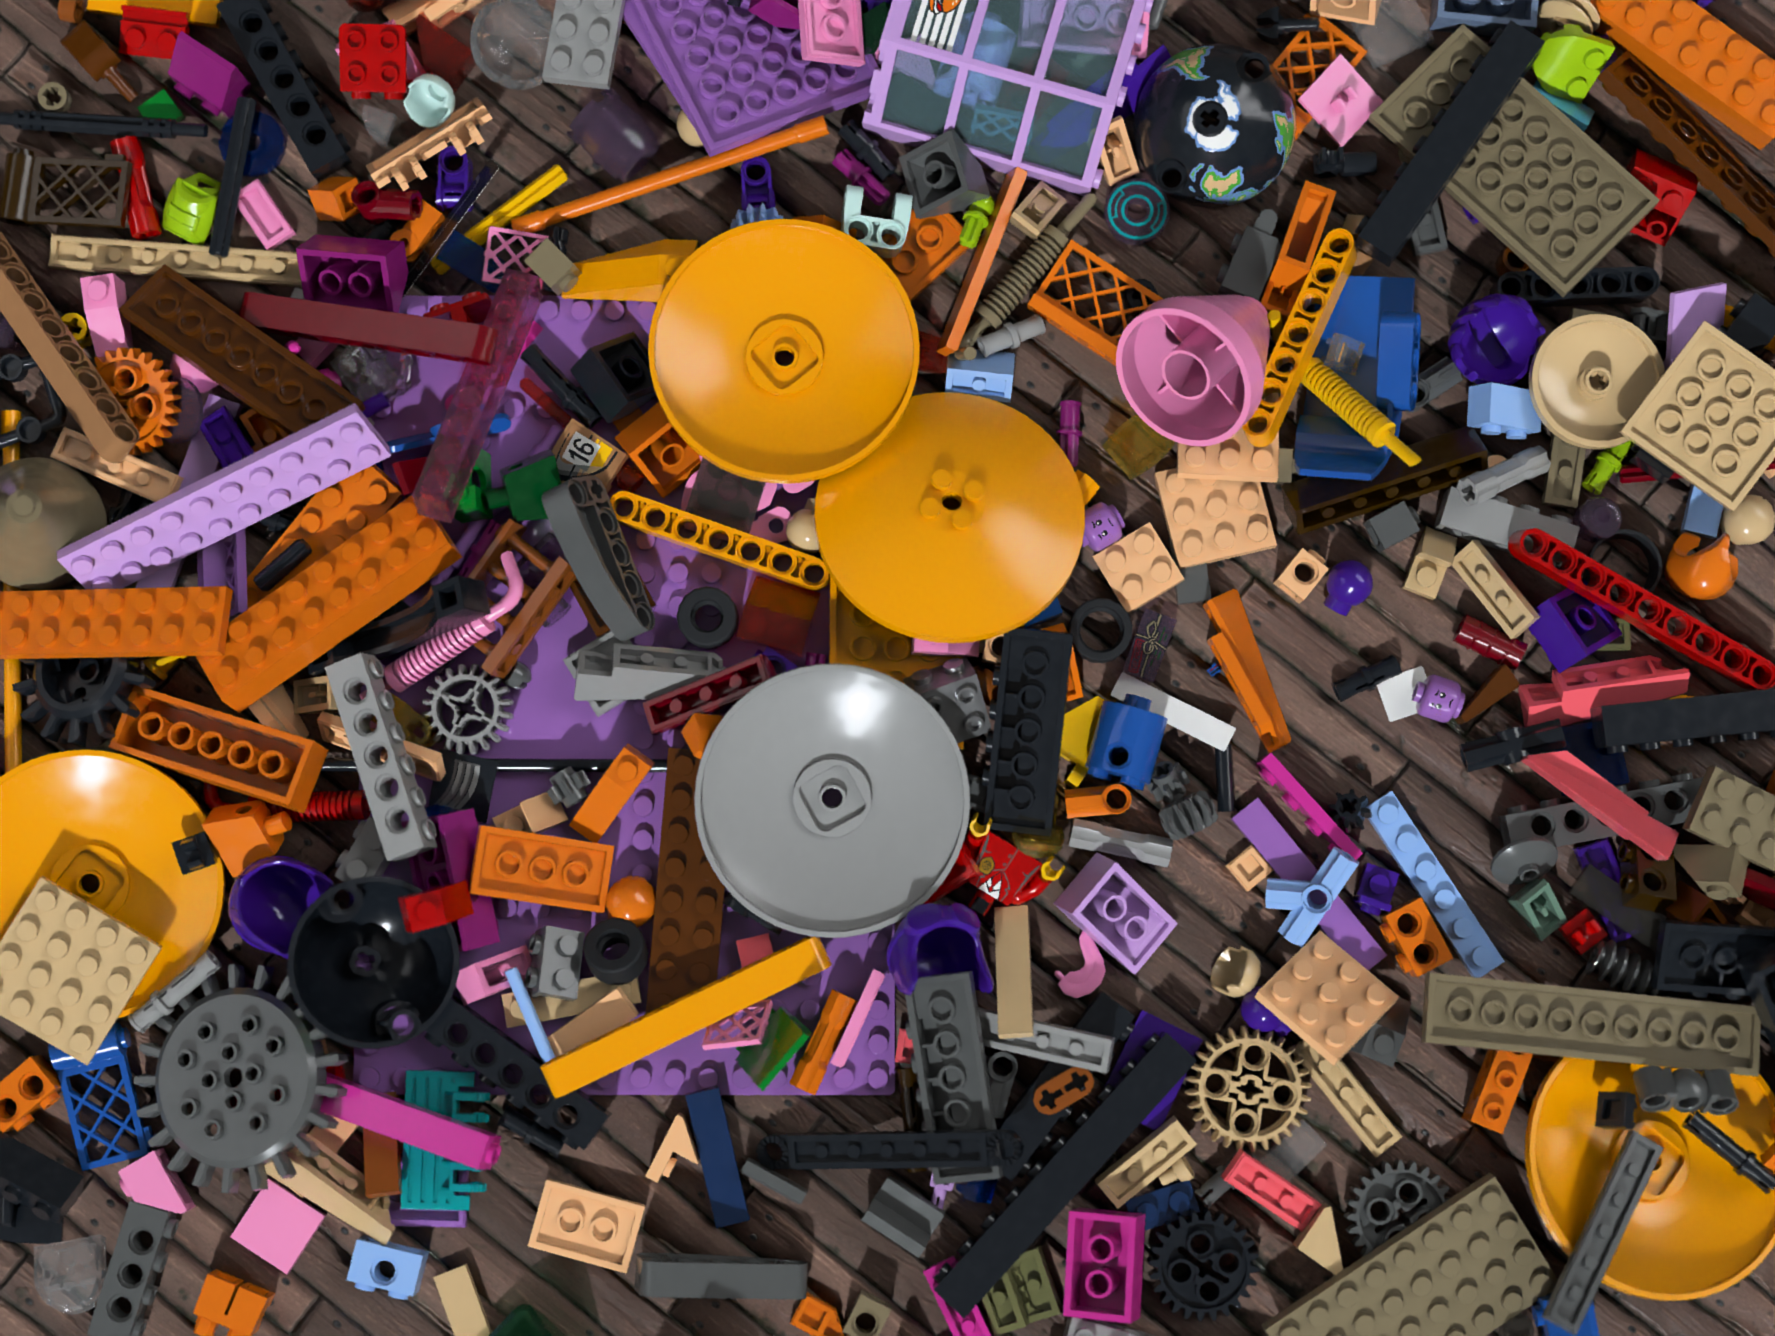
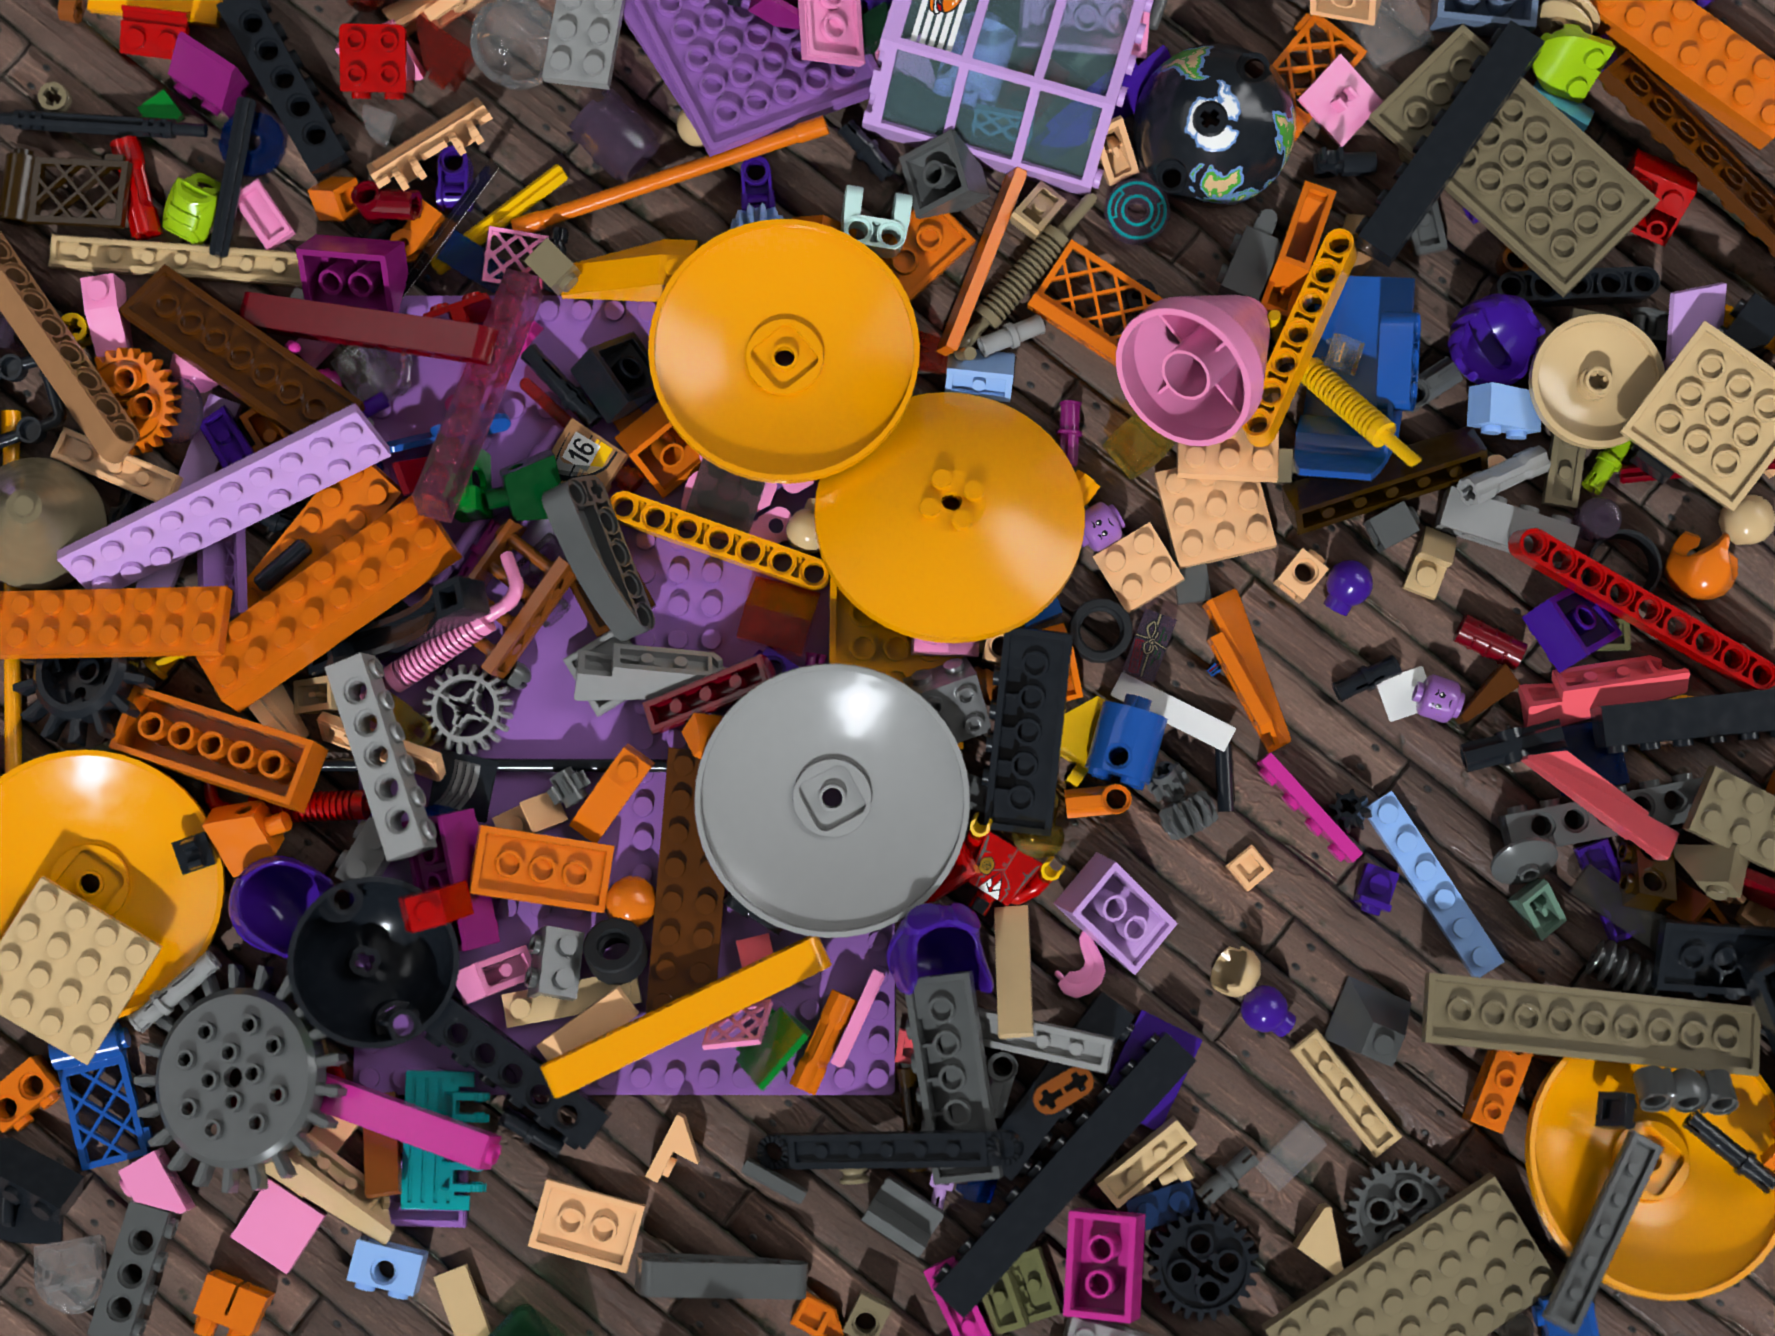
reddish brown beam [59,20,139,103] -> none
light aqua hair [403,73,455,129] -> none
light blue piece [505,966,555,1064] -> none
black tyre [677,586,739,649] -> none
dark blue tile [685,1086,750,1228] -> none
magenta axle [832,149,890,206] -> none
lime axle [959,195,995,248] -> none
light grey axle [1068,818,1173,867] -> none
tan gear [1185,1025,1312,1153] -> none
coral tile [1221,1149,1322,1232] -> none
medium lavender tile [1231,797,1387,971] -> none
light nougat plate [1254,931,1399,1066] -> none
black bar [1256,6,1320,45] -> none
light blue piece [1265,846,1359,947] -> none
orange brick [1379,897,1453,977] -> none
tan plate [1452,539,1540,639] -> none
red tile [1558,907,1608,955] -> none
light blue tile [1680,484,1723,539] -> none
none -> dark tan bush [839,1169,870,1185]

